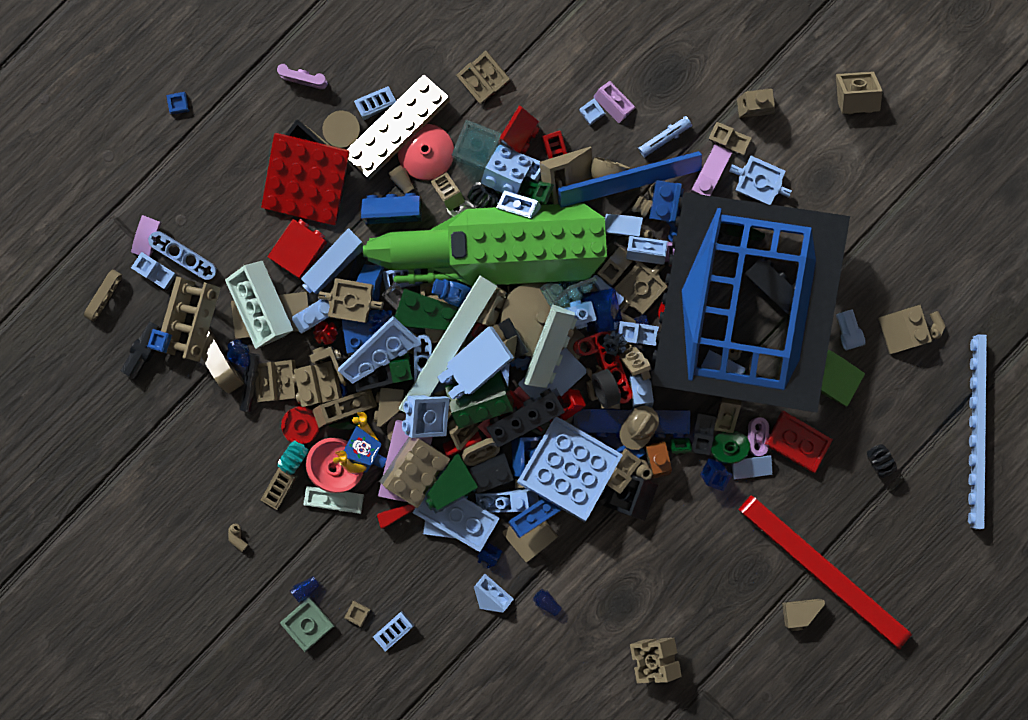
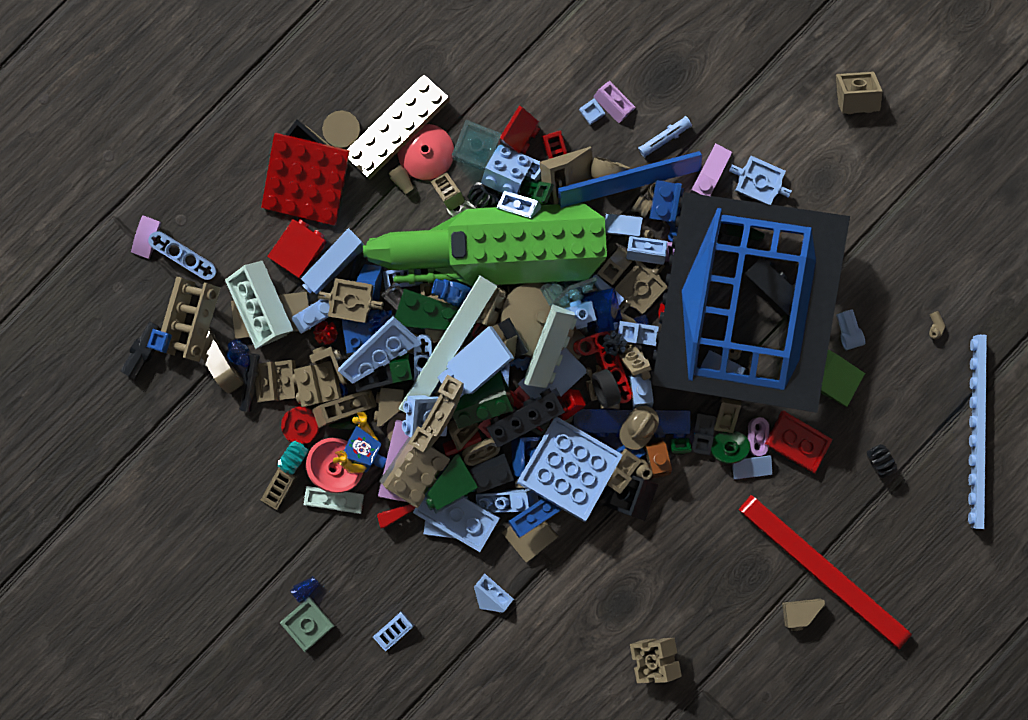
dark tan beam [84,270,122,322] -> none
light blue slope [131,252,177,290] -> none
blue tile [166,92,190,115] -> none
dark tan arm [228,524,248,552] -> none
lavender plate [277,64,327,89] -> none
dark tan tile [344,601,371,627] -> none
light blue slope [354,86,396,120] -> none
blue slope [361,193,422,224] -> none
dark tan slope [456,50,511,104] -> none
clear blue tile [477,542,503,569] -> none
clear blue cone [533,589,562,616] -> none
clear blue brick [700,459,732,491] -> none
dark tan slope [708,122,752,157] -> none
dark tan torso [737,89,775,118] -> none
dark tan slope [878,305,932,354] -> none
none -> dark tan slope [408,374,464,453]

